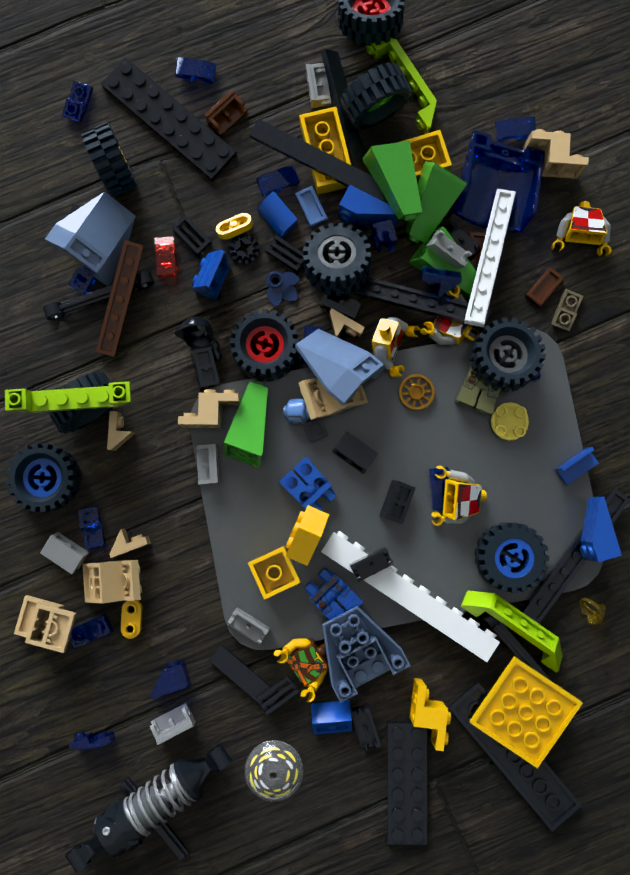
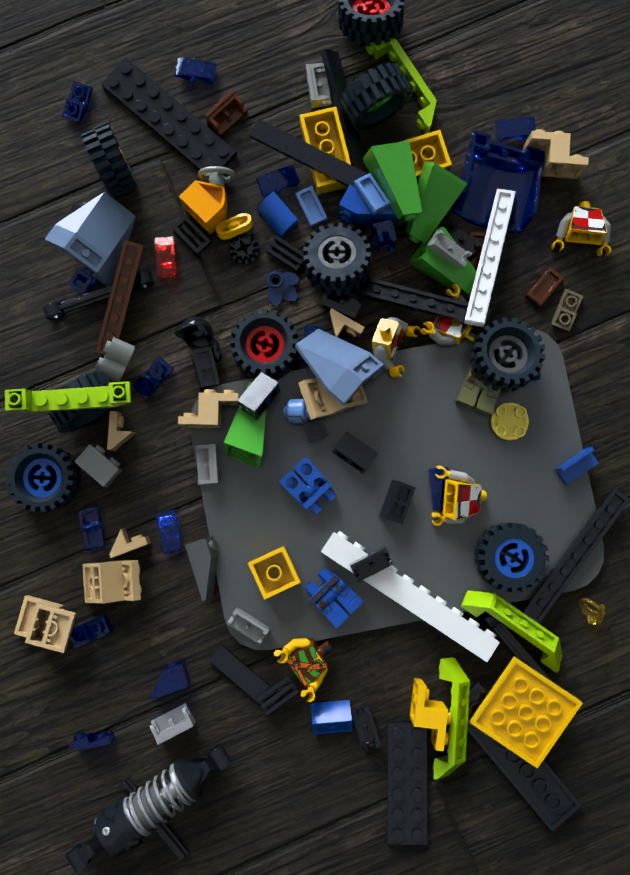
light grey hinge [40,532,90,574] -> none
yellow plate [121,600,143,639] -> none
blue slope [192,250,230,301] -> none
clear dish [245,740,303,802] -> none
yellow brick [285,505,329,566] -> none
sand blue wedge [322,606,411,703] -> none
pearl gold wheel [399,374,435,410] -> none
clear blue slope [421,267,462,297] -> none
blue slope [580,496,622,562] -> none
none -> light grey brick [74,444,122,487]
none -> light grey brick [96,337,135,382]
none -> clear blue slope [132,357,174,398]
none -> clear blue slope [156,509,182,554]
none -> light orange piece [179,166,236,235]
none -> dark grey slope [185,536,219,601]
none -> hinge [237,372,280,420]
none -> medium blue tile [353,173,391,215]
none -> lime slope [433,657,470,780]

